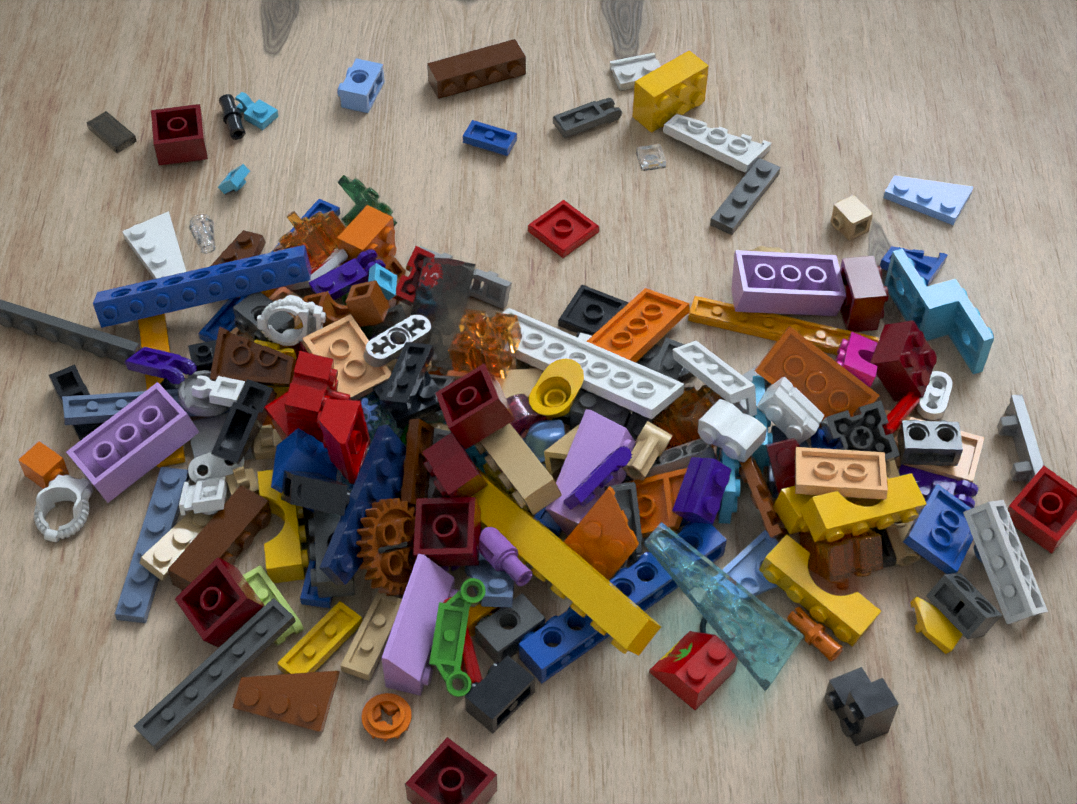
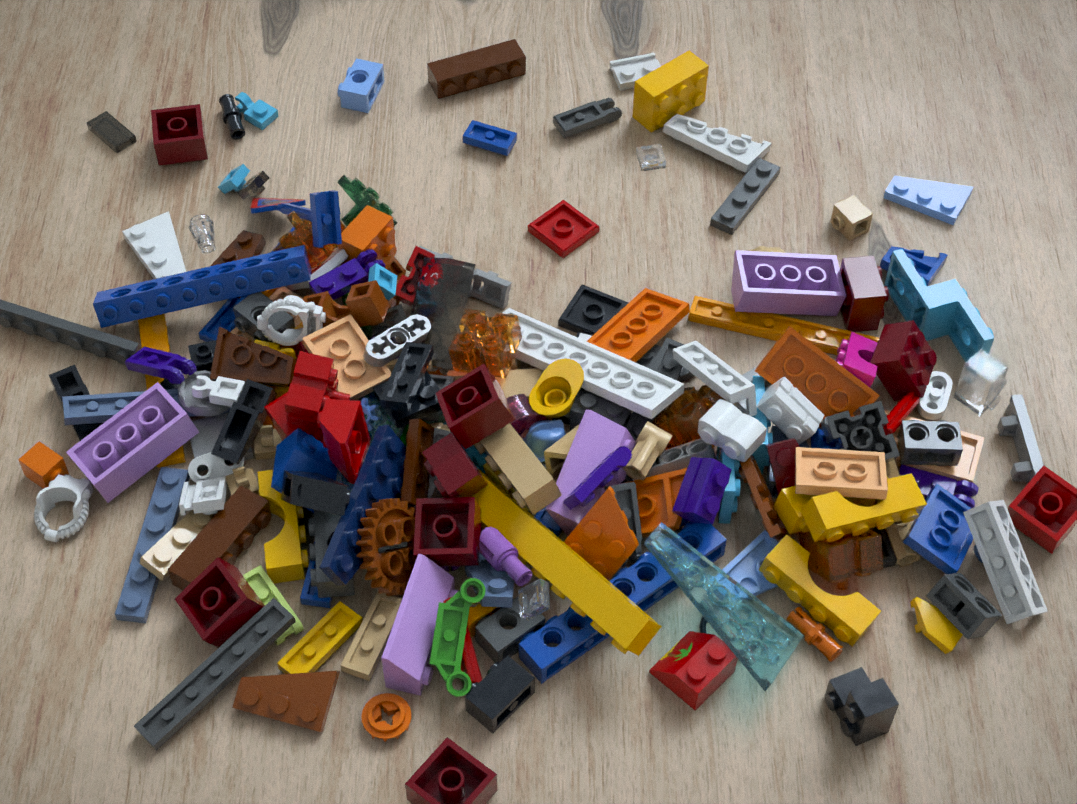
none -> clear smoke plate [237,171,269,200]
none -> blue piece [250,190,342,248]
none -> clear plate [518,578,550,620]
none -> clear brick [954,349,1009,416]

